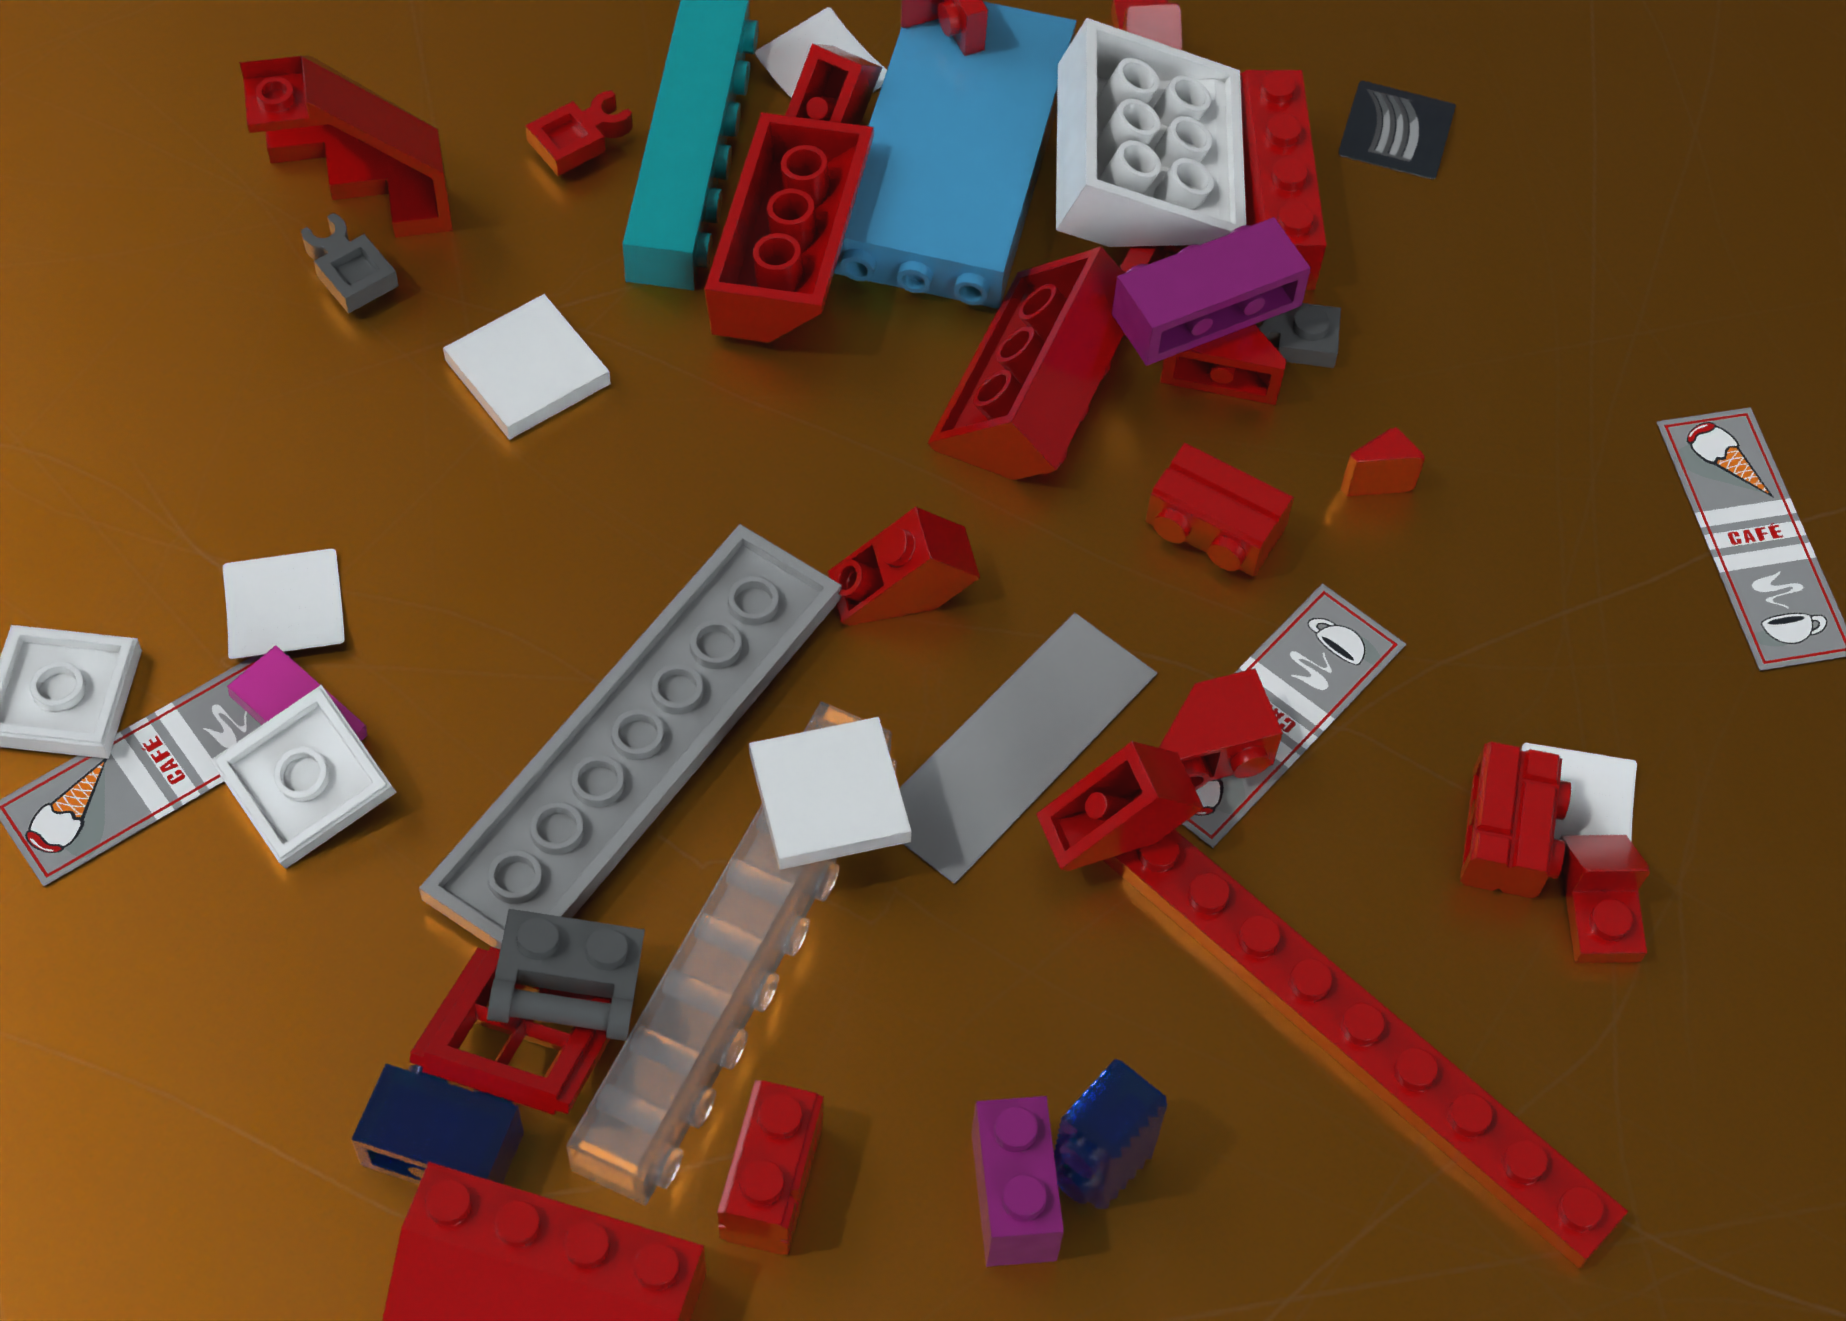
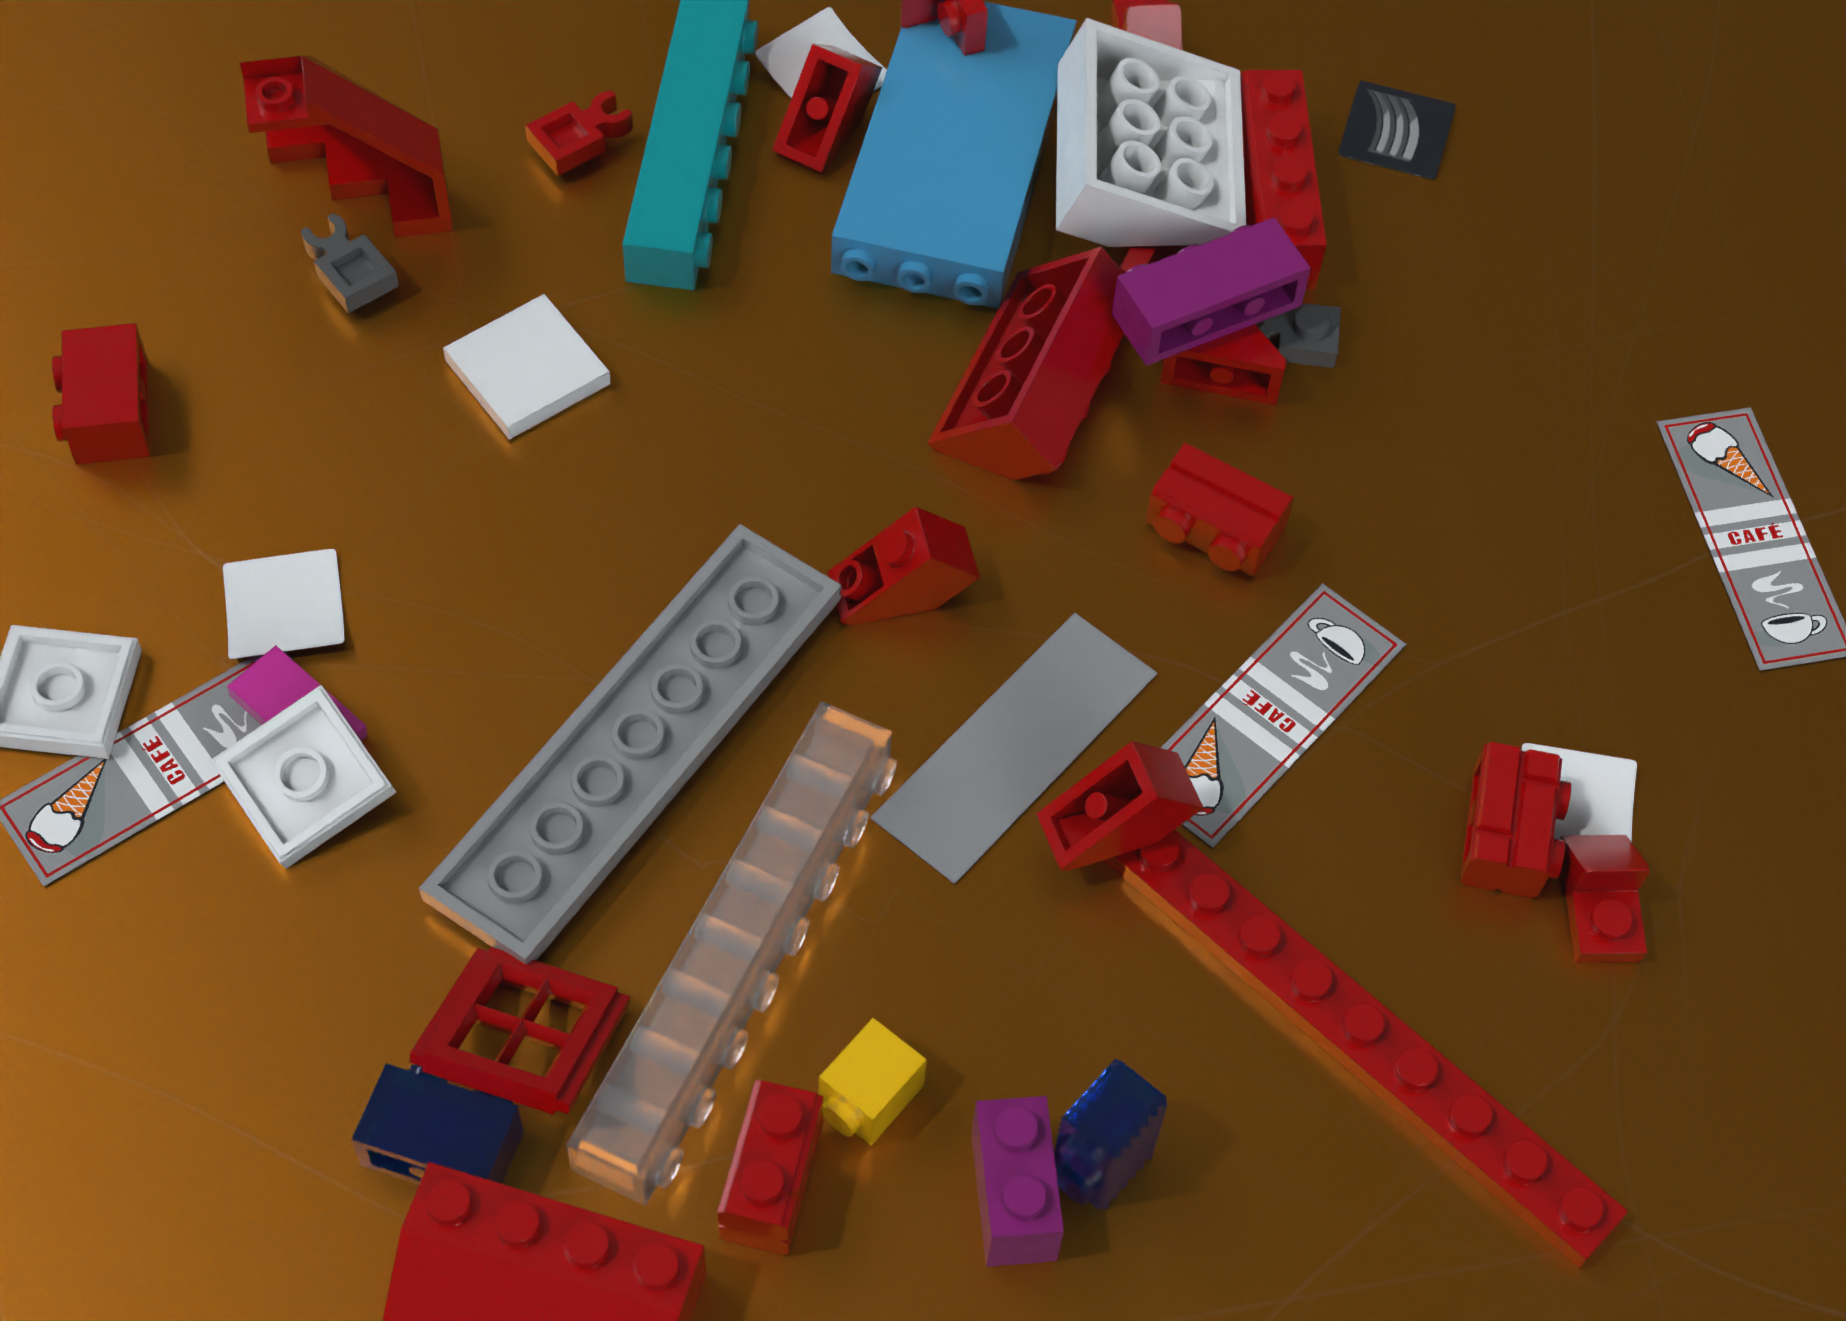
dark grey plate [487,909,645,1041] -> none
red slope [704,112,874,343] -> none
white tile [749,717,912,870] -> none
red slope [1159,668,1283,790] -> none
red slope [1341,427,1425,496] -> none
none -> red brick [52,323,151,465]
none -> yellow brick [818,1018,927,1146]

